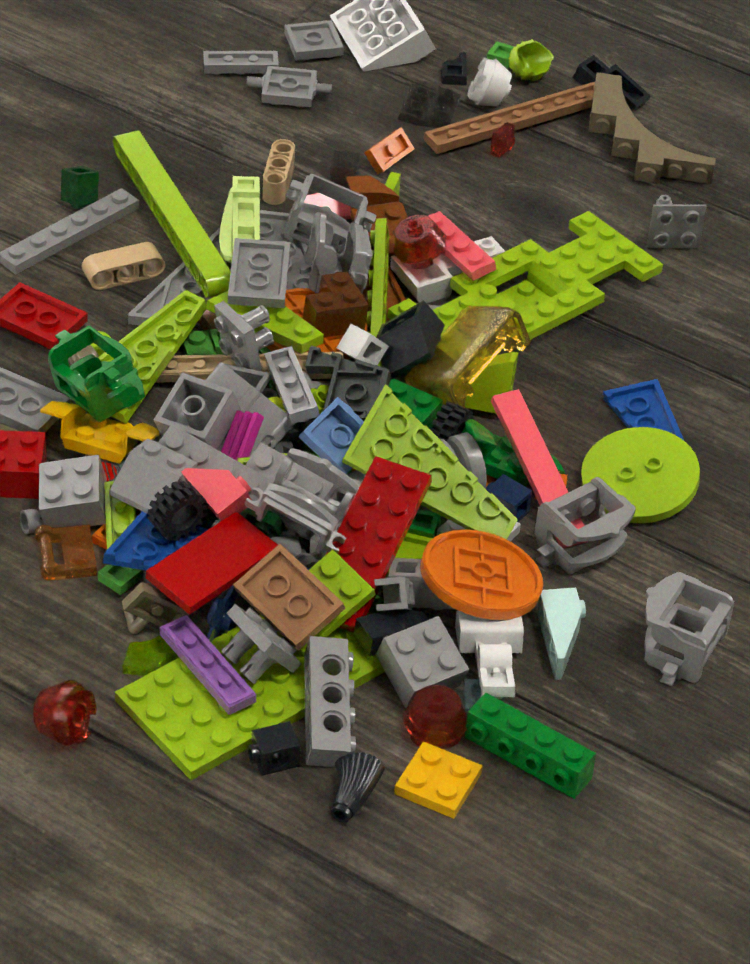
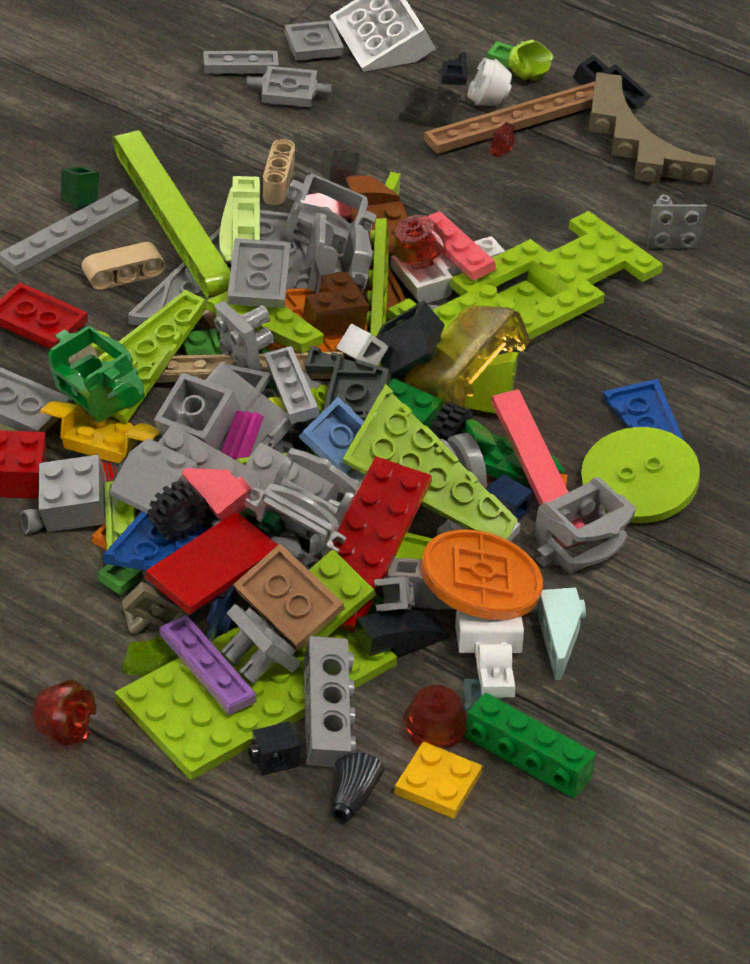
clear orange plate [35,524,97,581] -> none
orange plate [364,127,415,175] -> none
light grey brick [376,616,469,708] -> none
green plate [407,509,441,538] -> none
light grey animal [644,572,735,686] -> none

